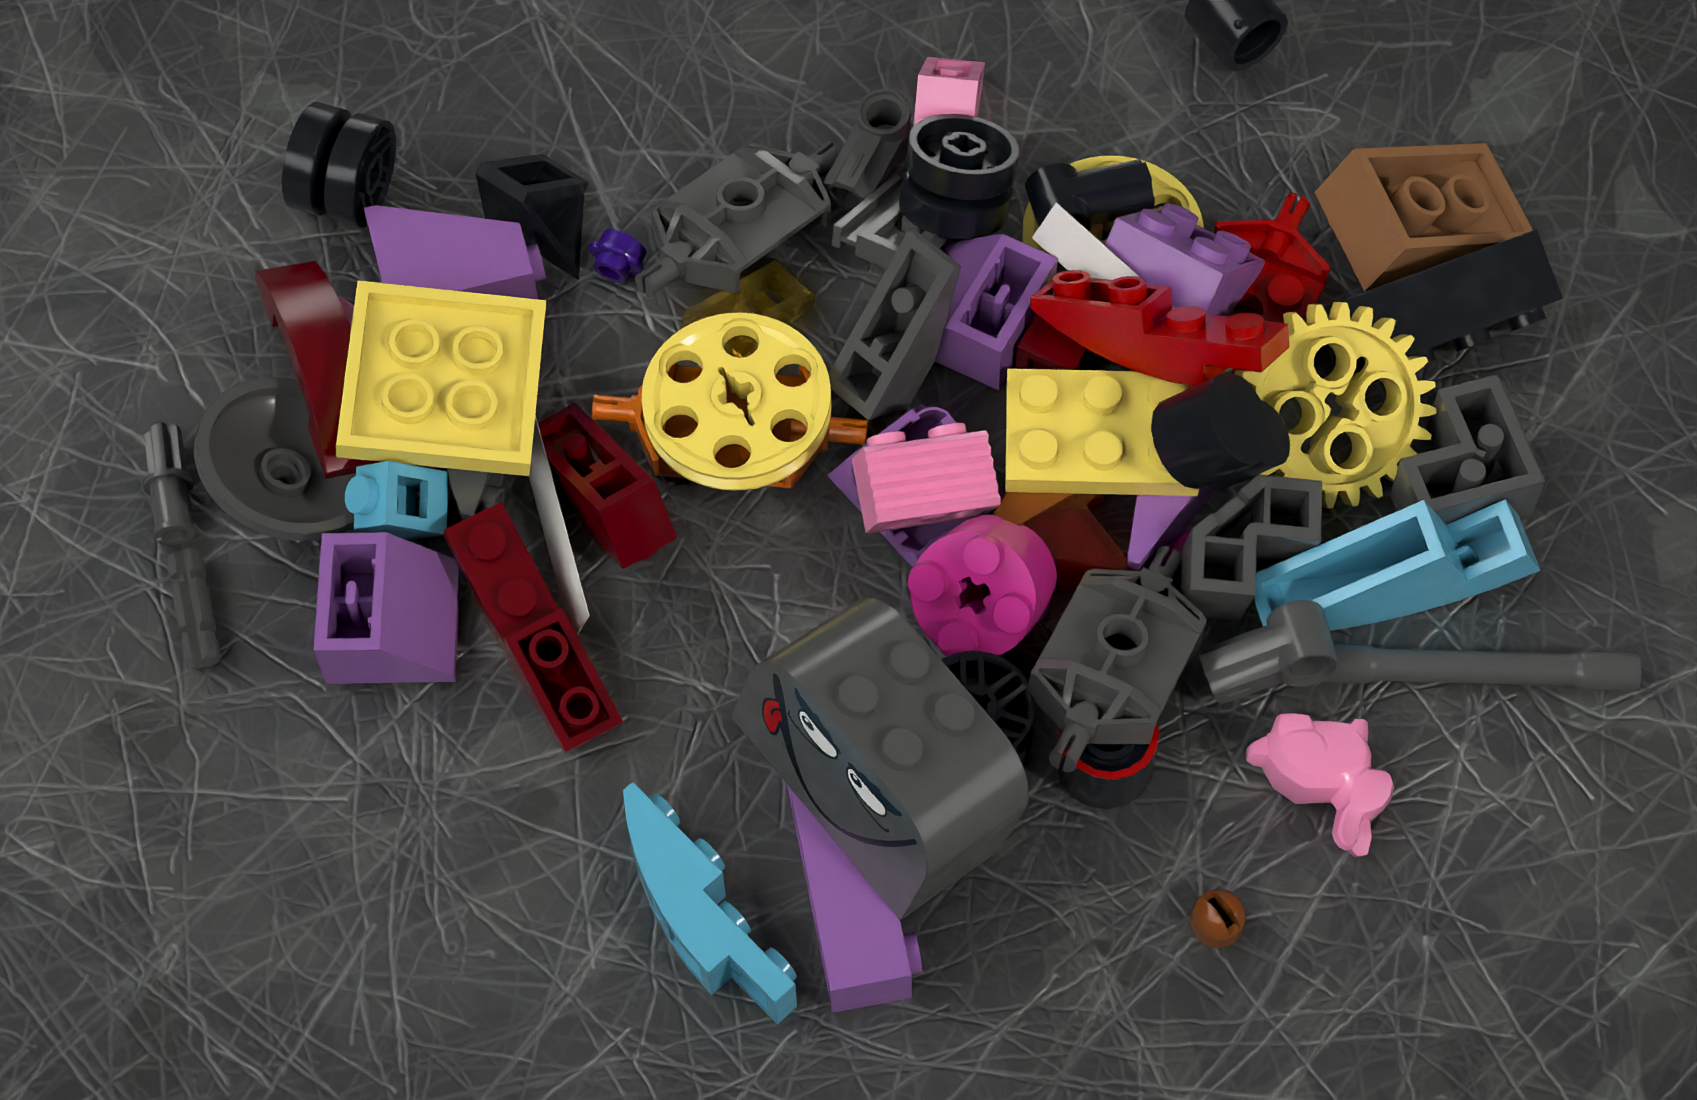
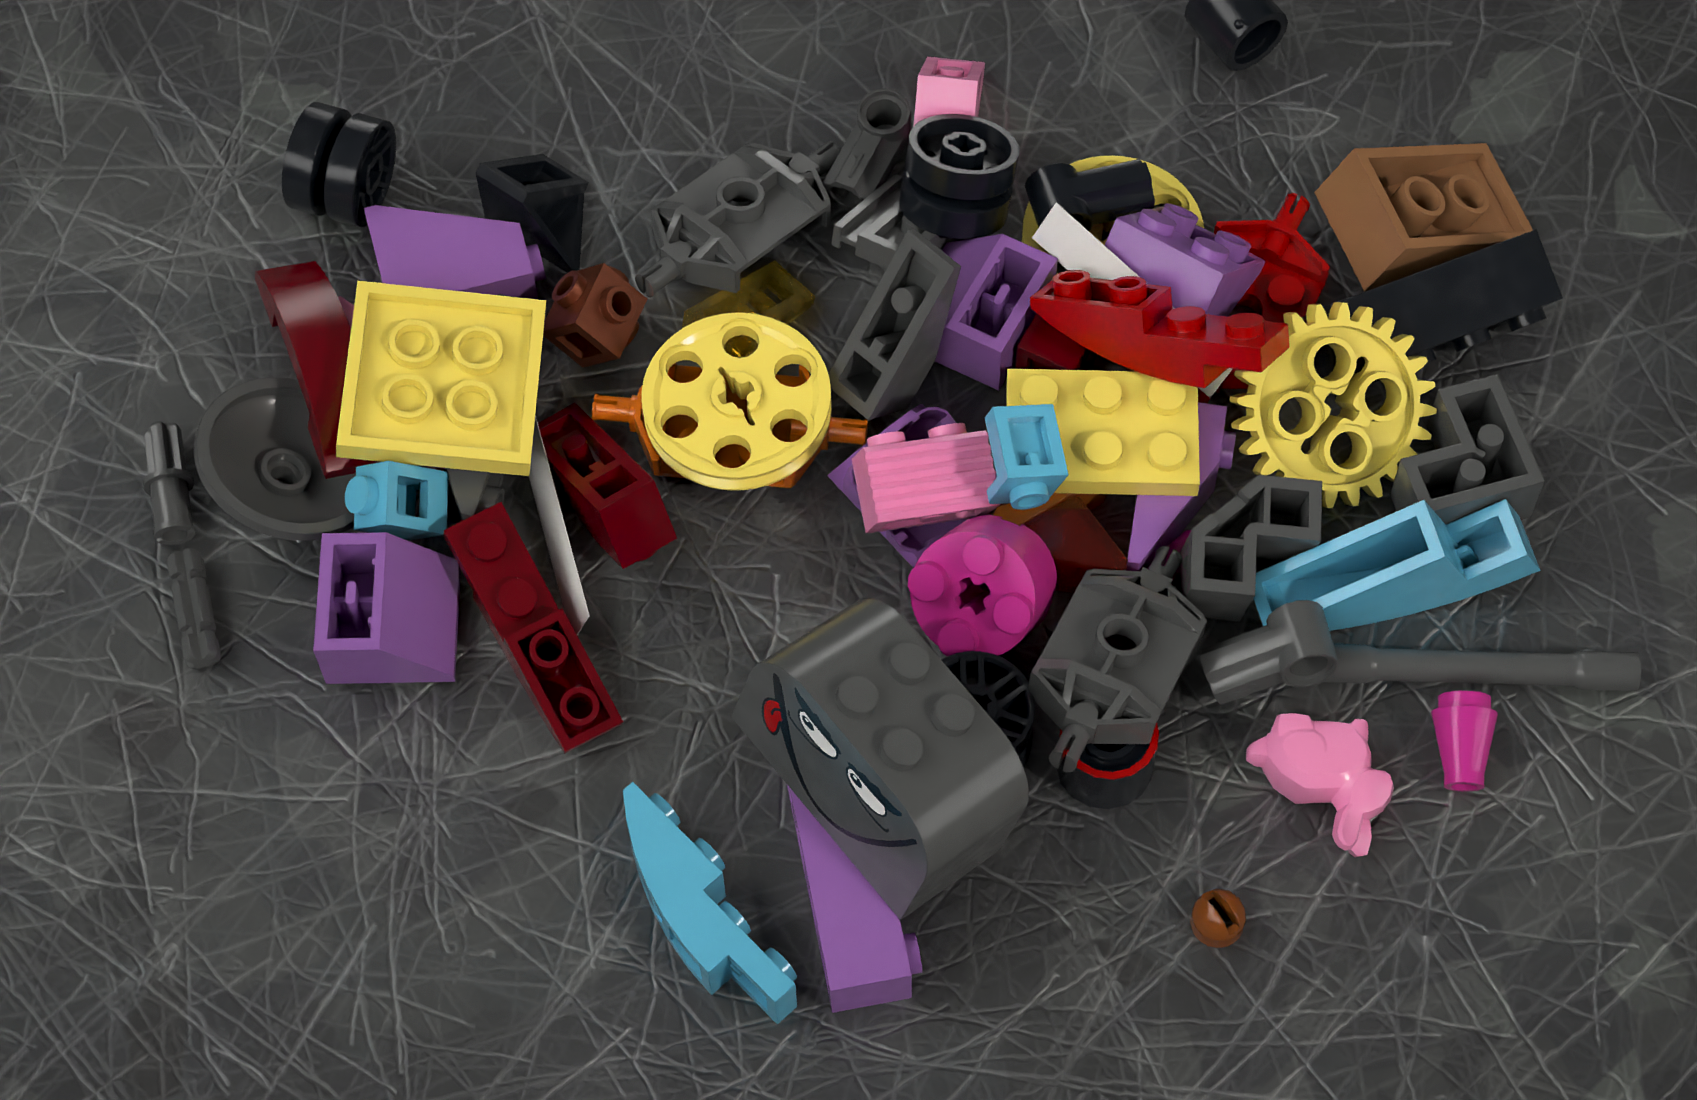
dark purple plate [588,229,647,283] -> none
black piece [1151,372,1290,490] -> none
none -> copper brick [543,263,648,368]
none -> medium azure bracket [985,404,1069,510]
none -> dark pink cone [1431,691,1498,792]

